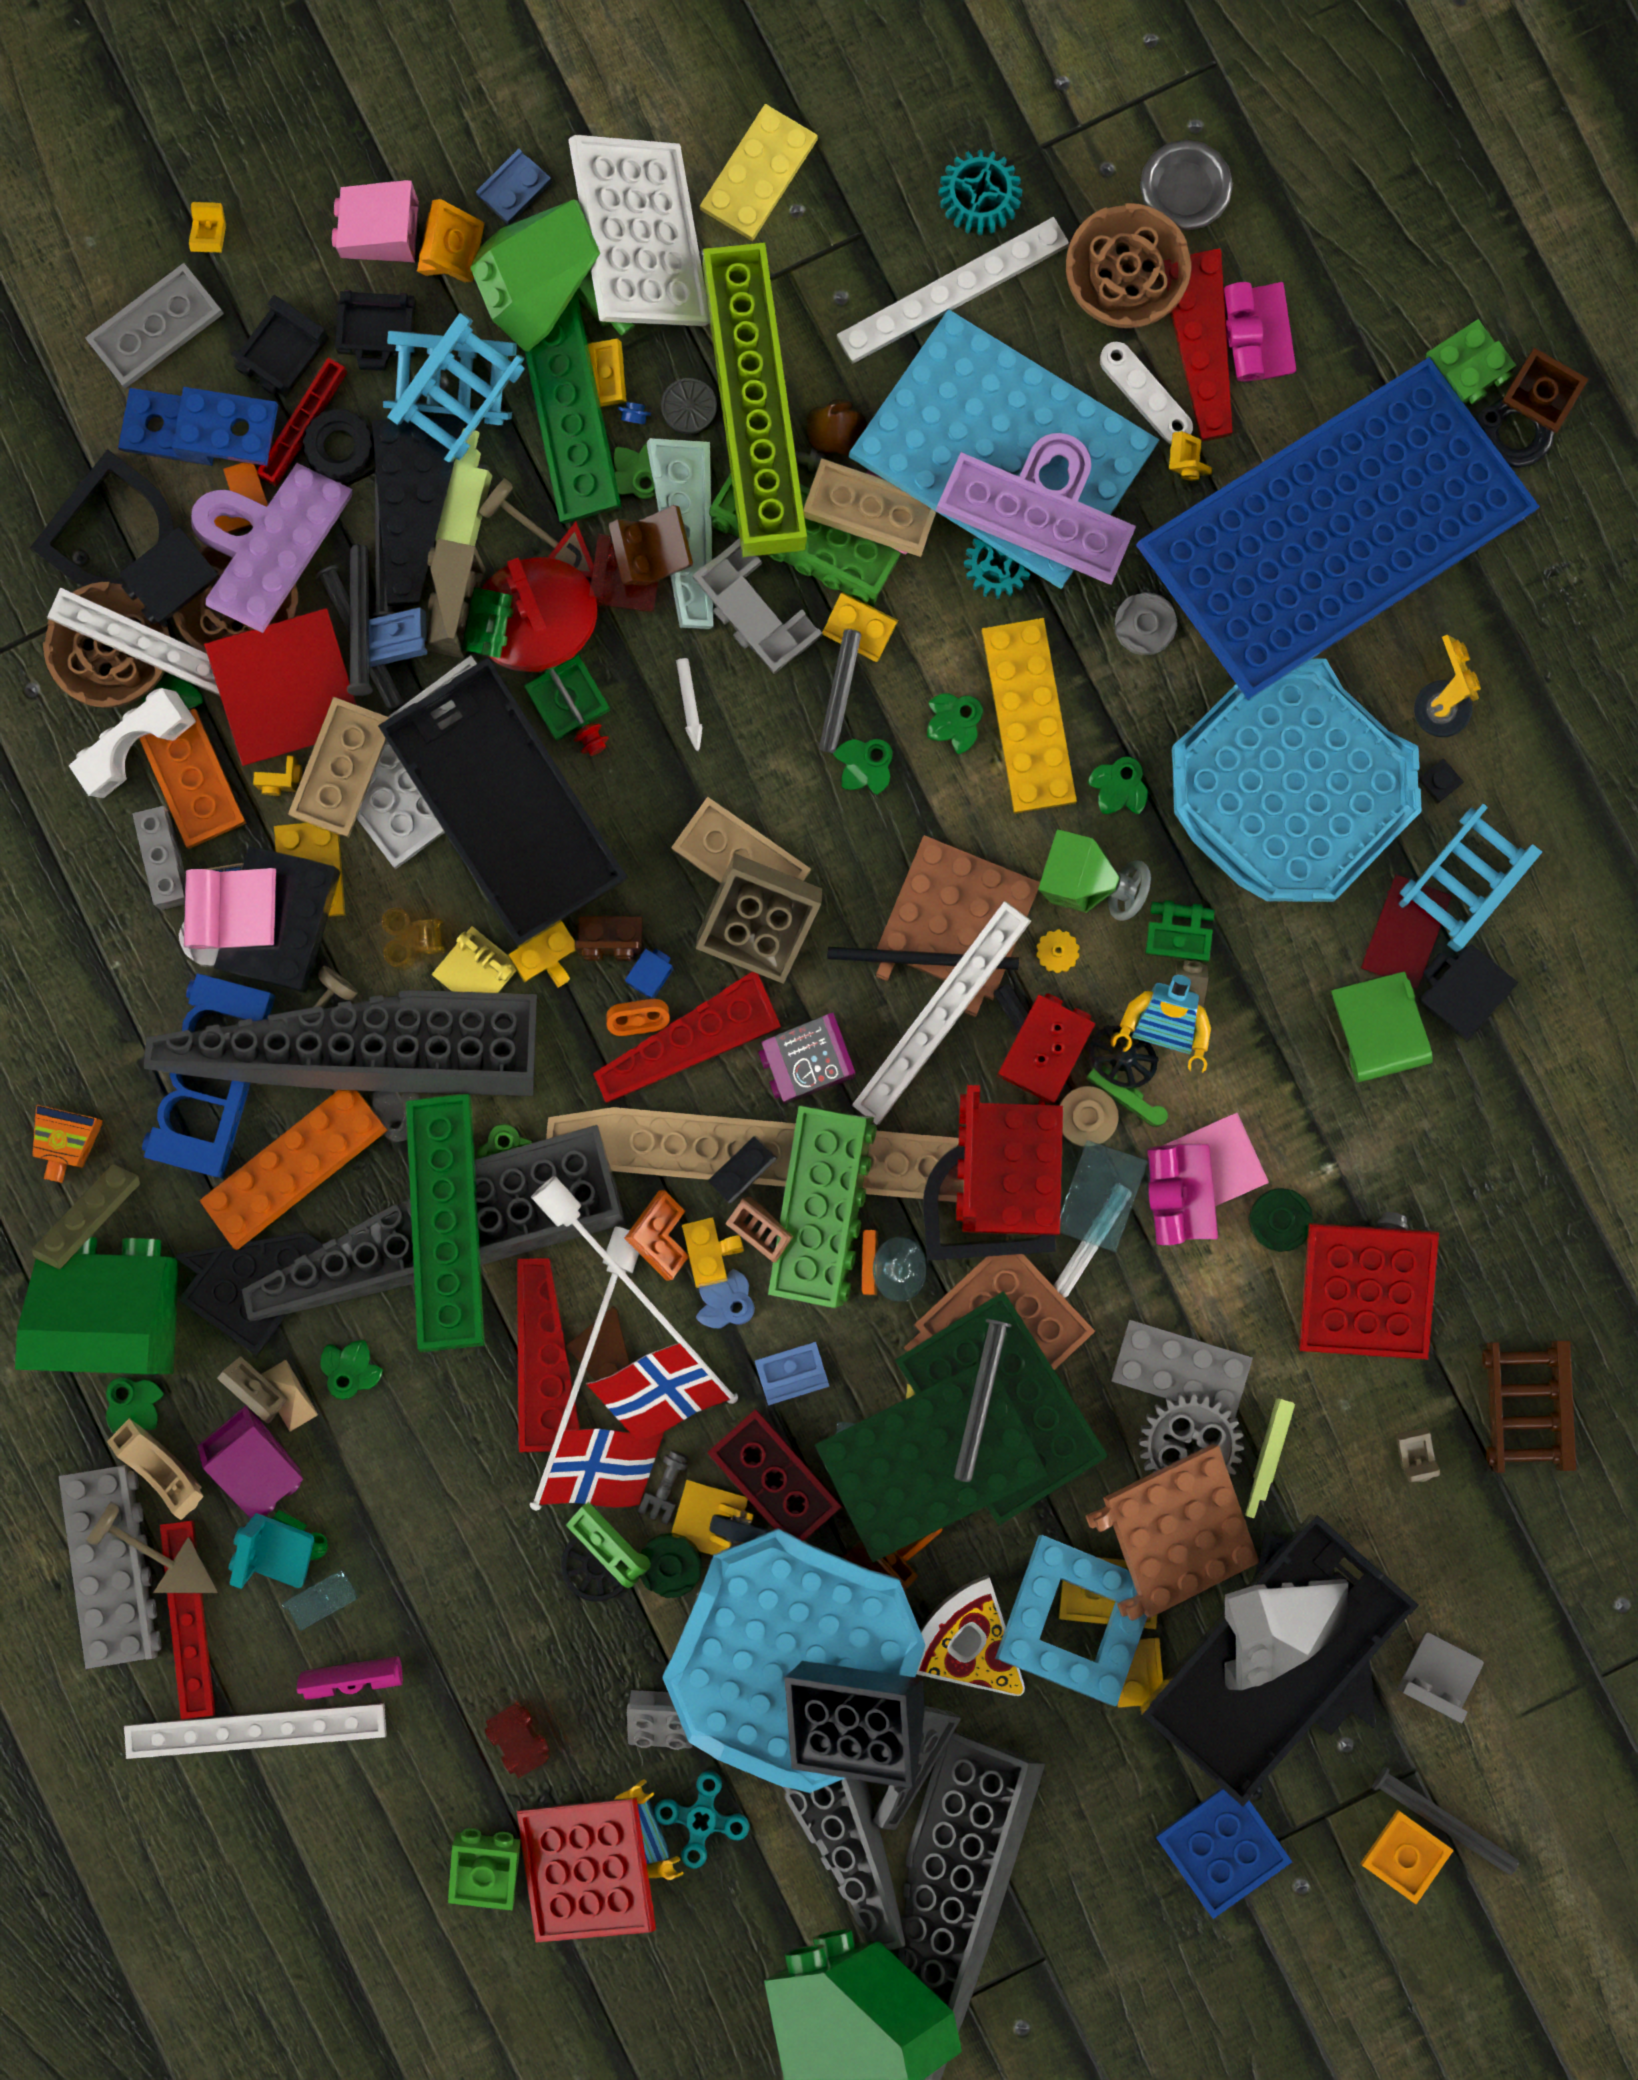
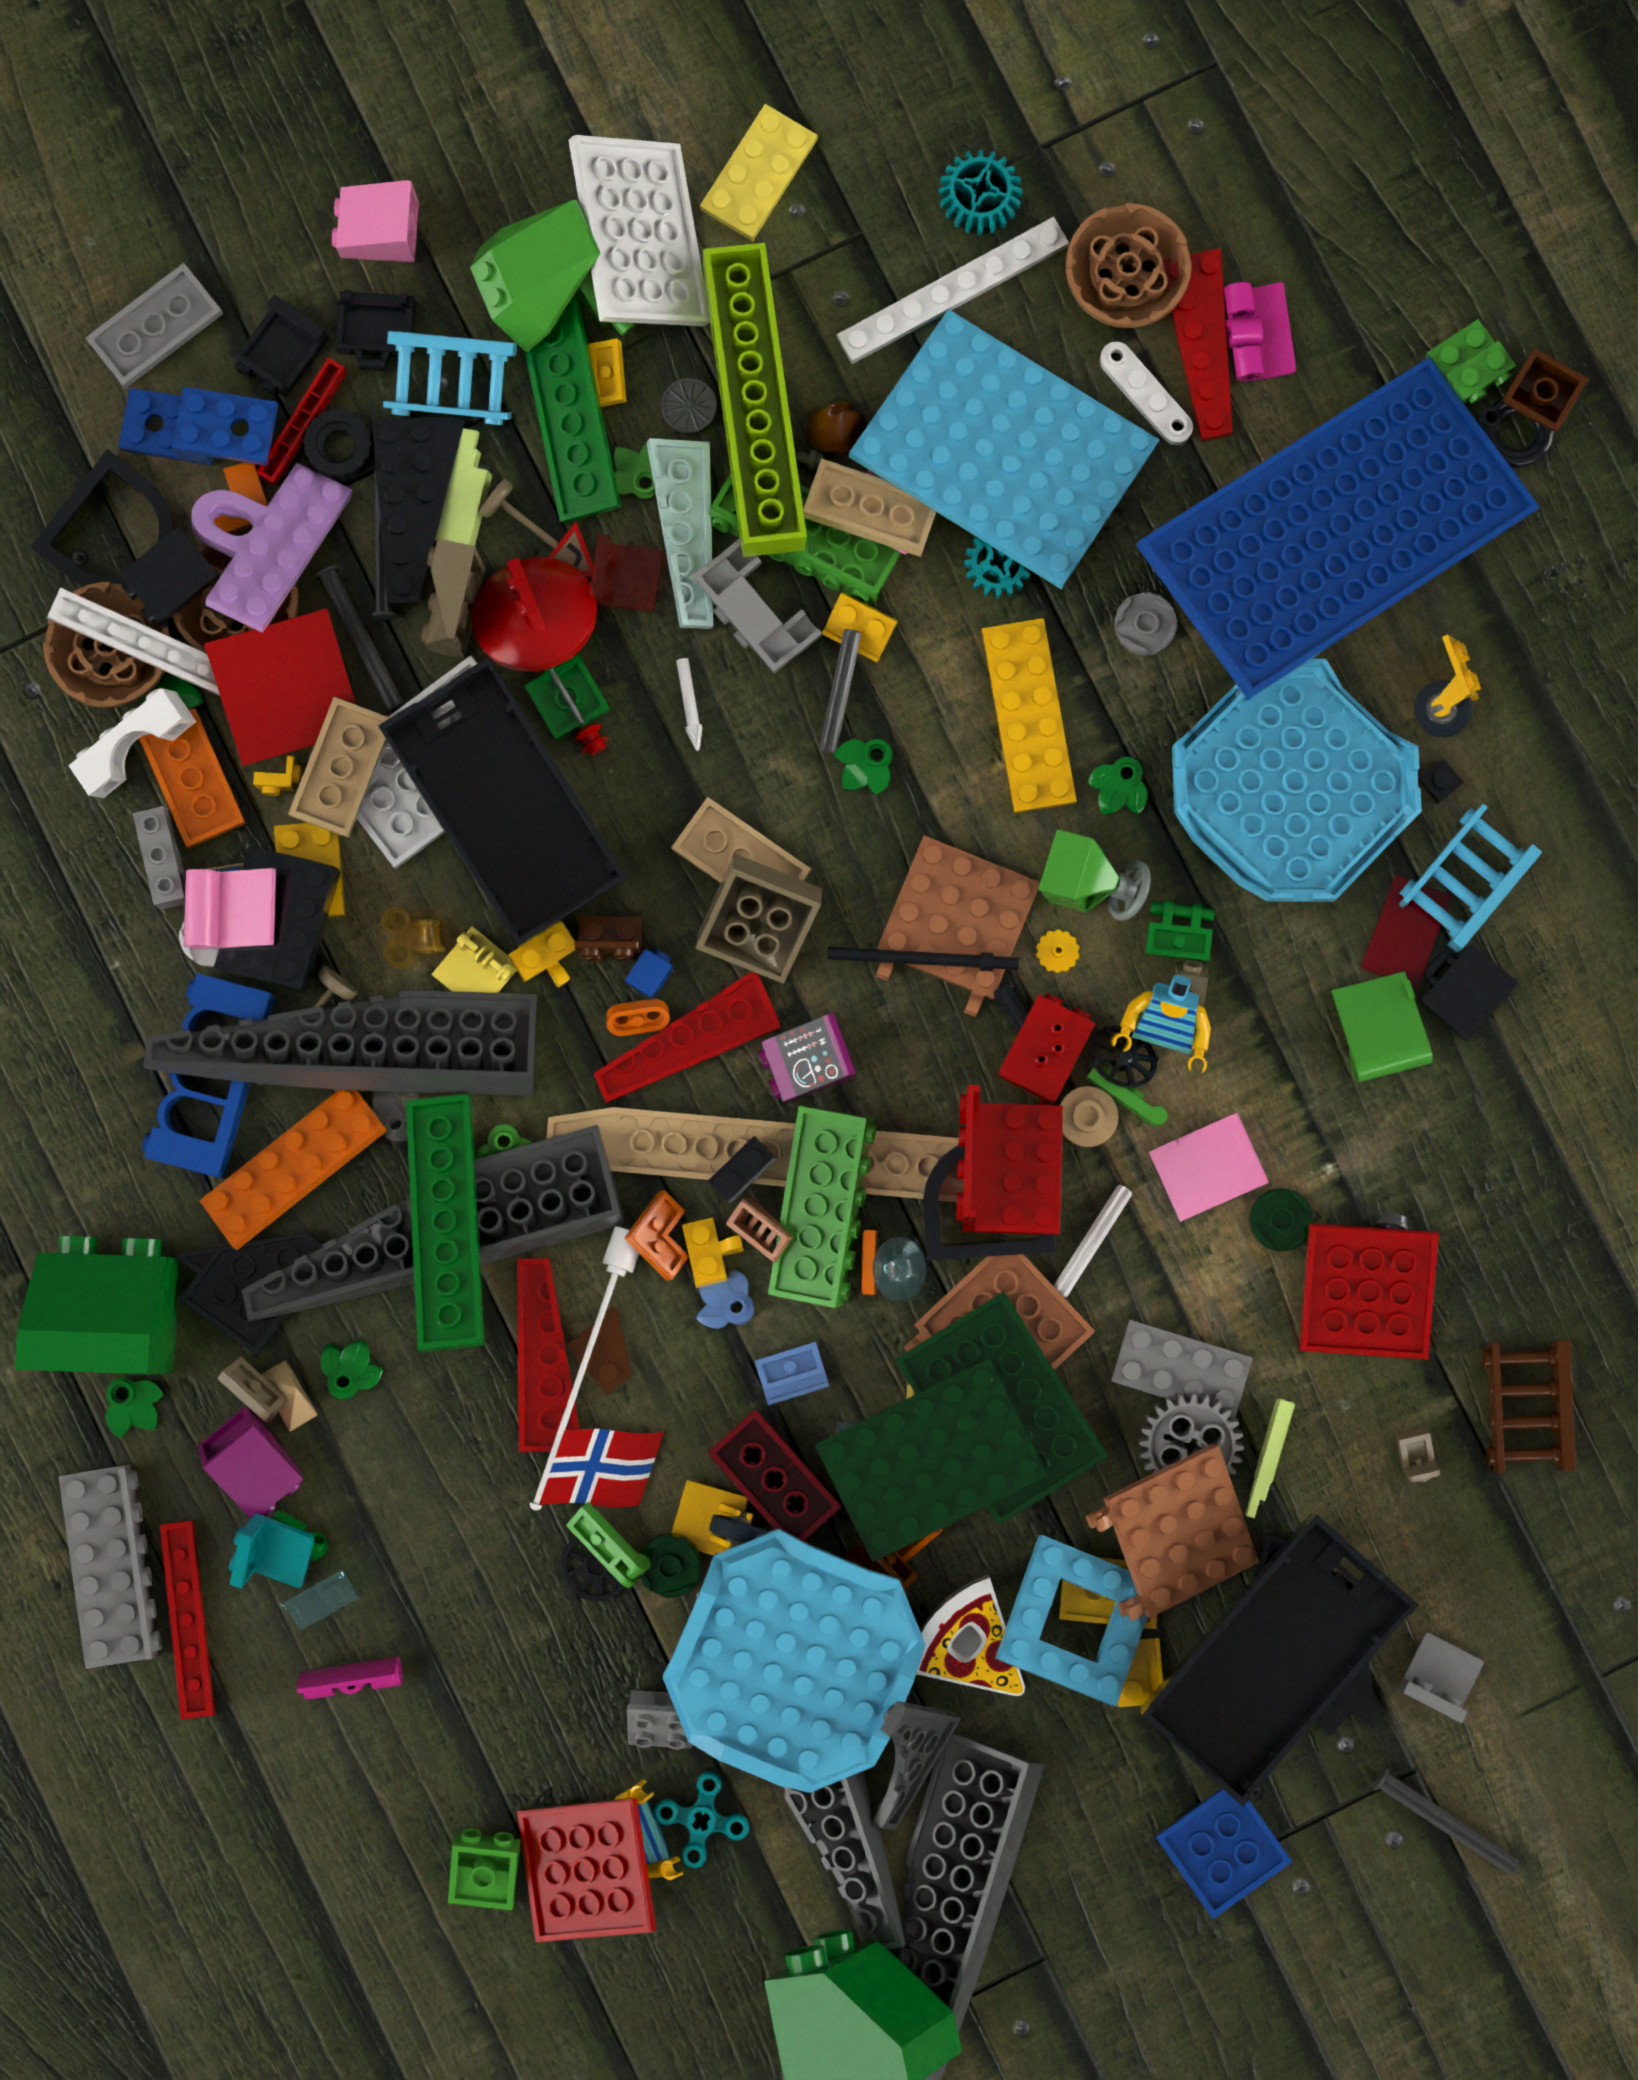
olive plate [32,1164,140,1270] -> none
orange torso [33,1105,103,1183] -> none
dark tan piece [86,1502,218,1593] -> none
tan arch [107,1418,204,1520] -> none
white plate [124,1703,387,1759] -> none
yellow bracket [189,202,226,253] -> none
dark grey axle [347,544,373,696] -> none
medium blue plate [369,608,427,667] -> none
medium azure fence [387,313,525,463] -> none
light orange bracket [417,199,485,283] -> none
green plate [462,587,513,658] -> none
medium blue plate [476,148,552,225] -> none
clear red brick [485,1701,550,1779] -> none
flag [531,1176,738,1440] -> none
reddish brown bracket [608,505,693,586] -> none
blue plate [618,402,651,424] -> none
dark grey hinge [638,1450,689,1525] -> none
black slope [784,1661,925,1789] -> none
white plate [852,901,1031,1125] -> none
green plate [927,693,983,754] -> none
lavender plate [936,433,1136,585] -> none
dark grey axle [954,1319,1011,1482] -> none
clear light blue plate [1060,1140,1148,1253] -> none
flat silver piece [1140,139,1233,231] -> none
dark pink panel [1147,1144,1218,1245] -> none
yellow bracket [1169,431,1212,480] -> none
light grey wedge [1225,1579,1348,1690] -> none
light orange bracket [1360,1809,1454,1904] -> none

